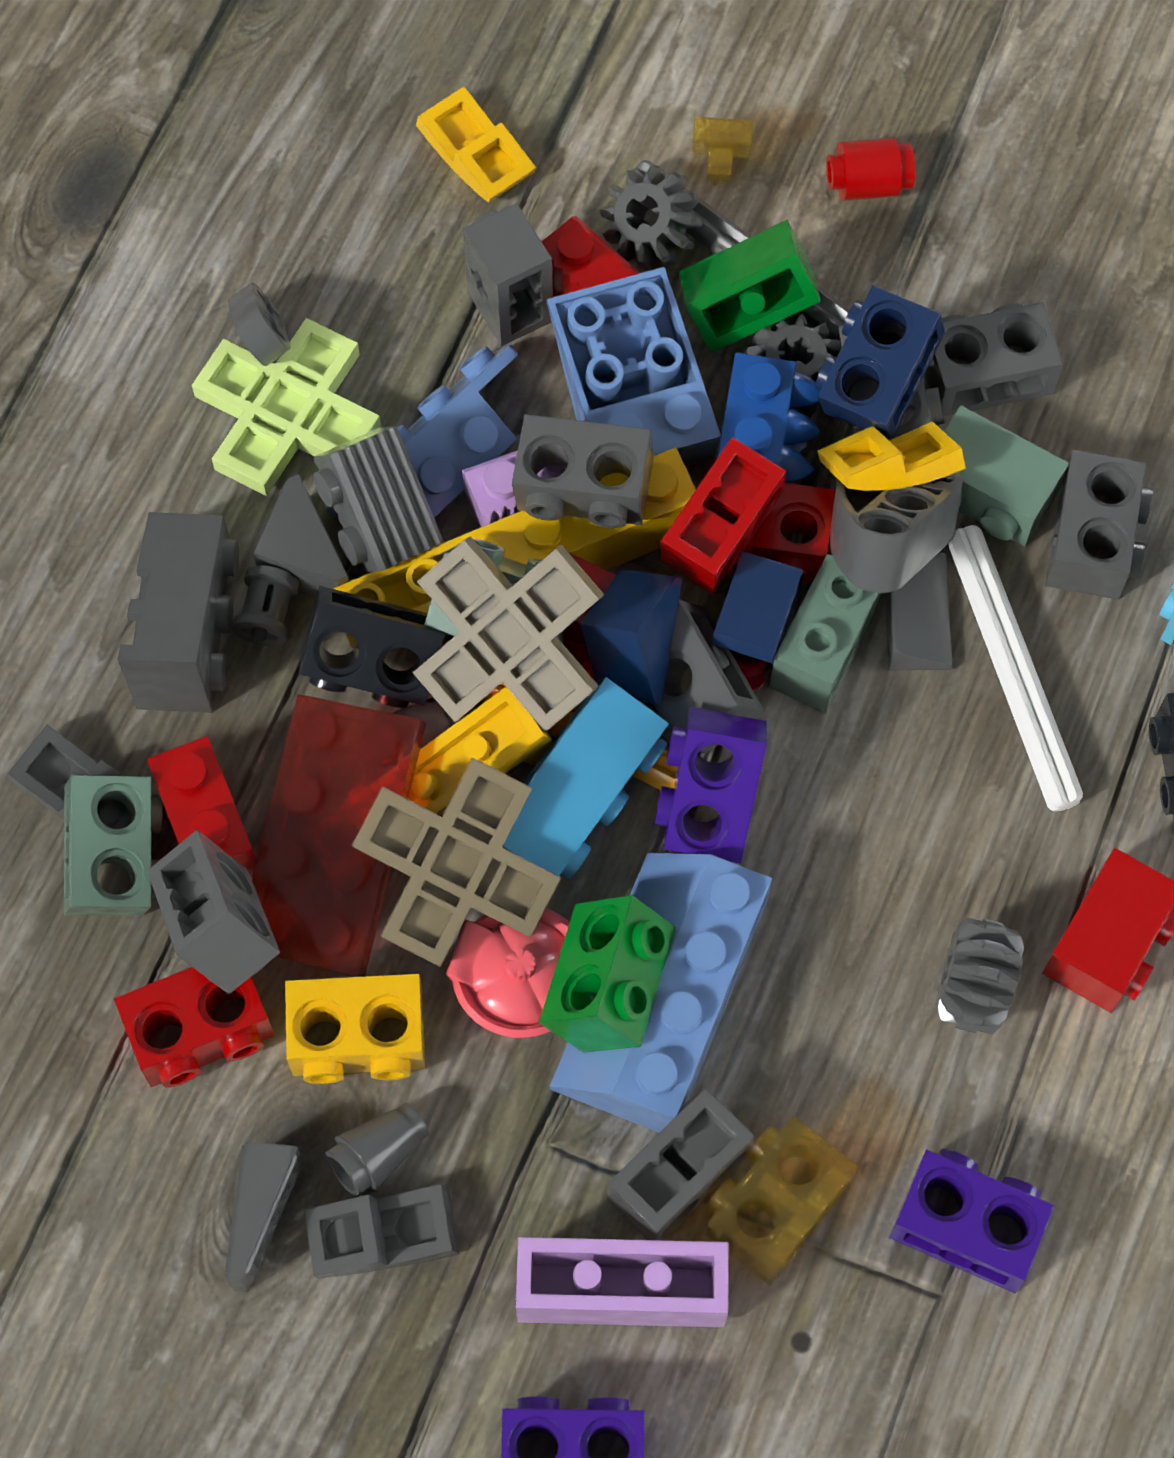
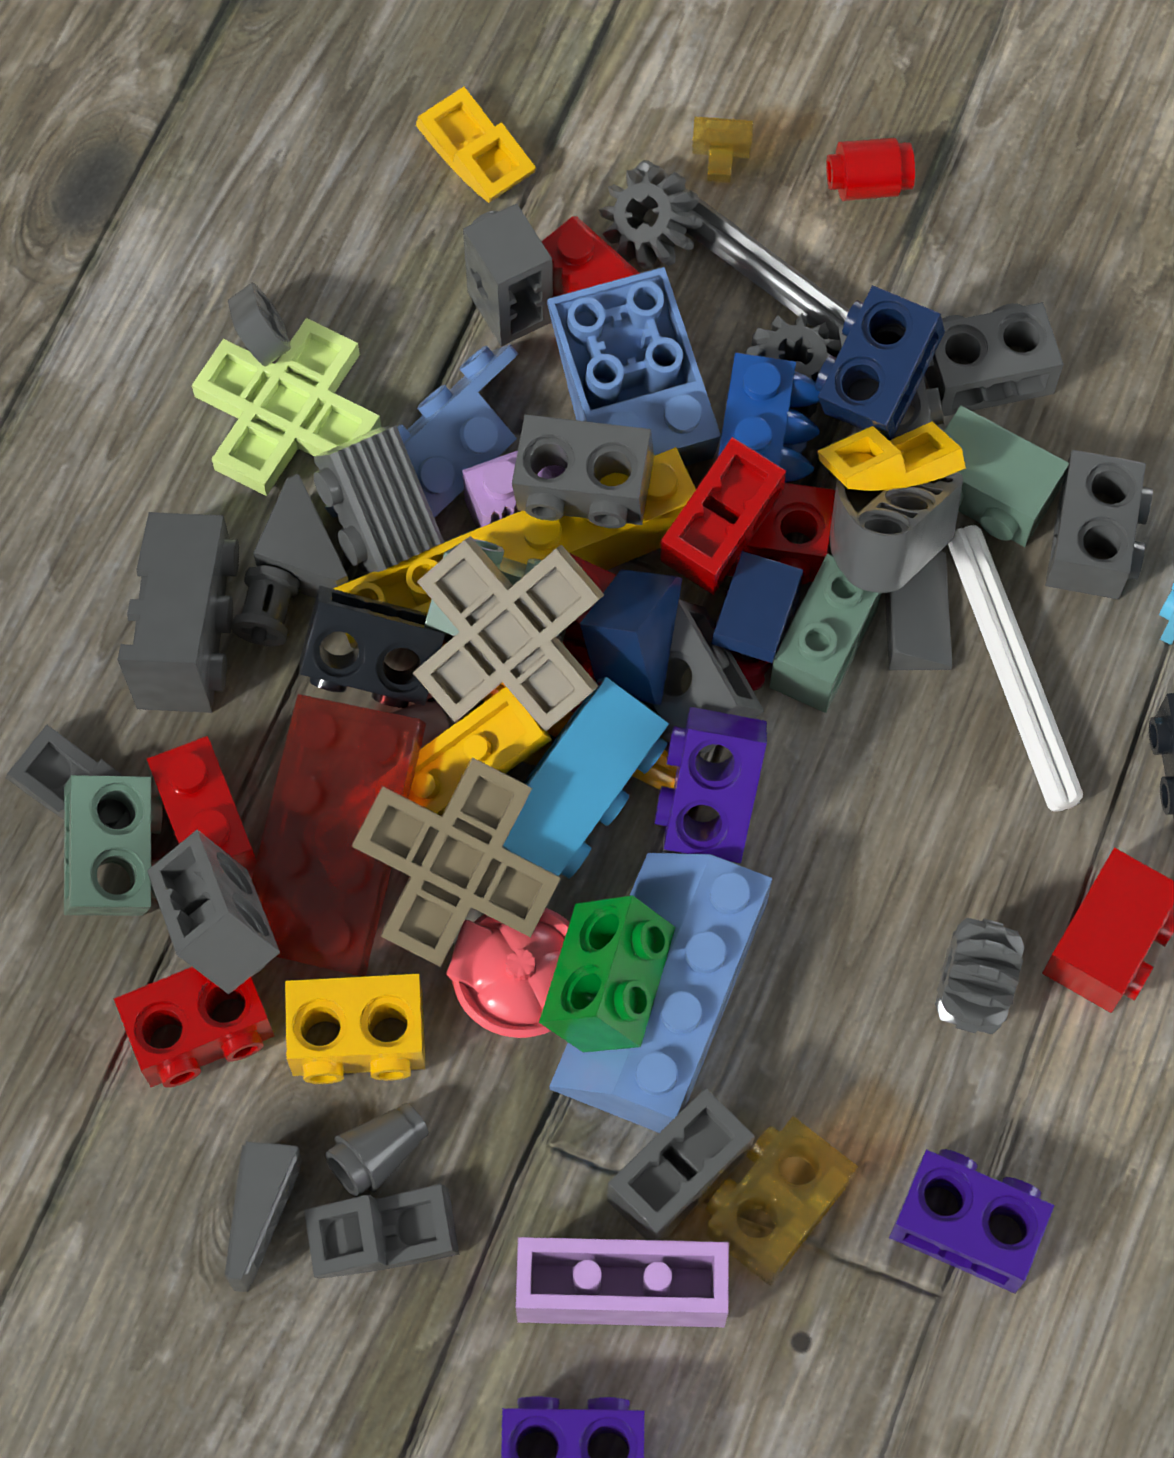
green brick [679,219,821,353] -> none

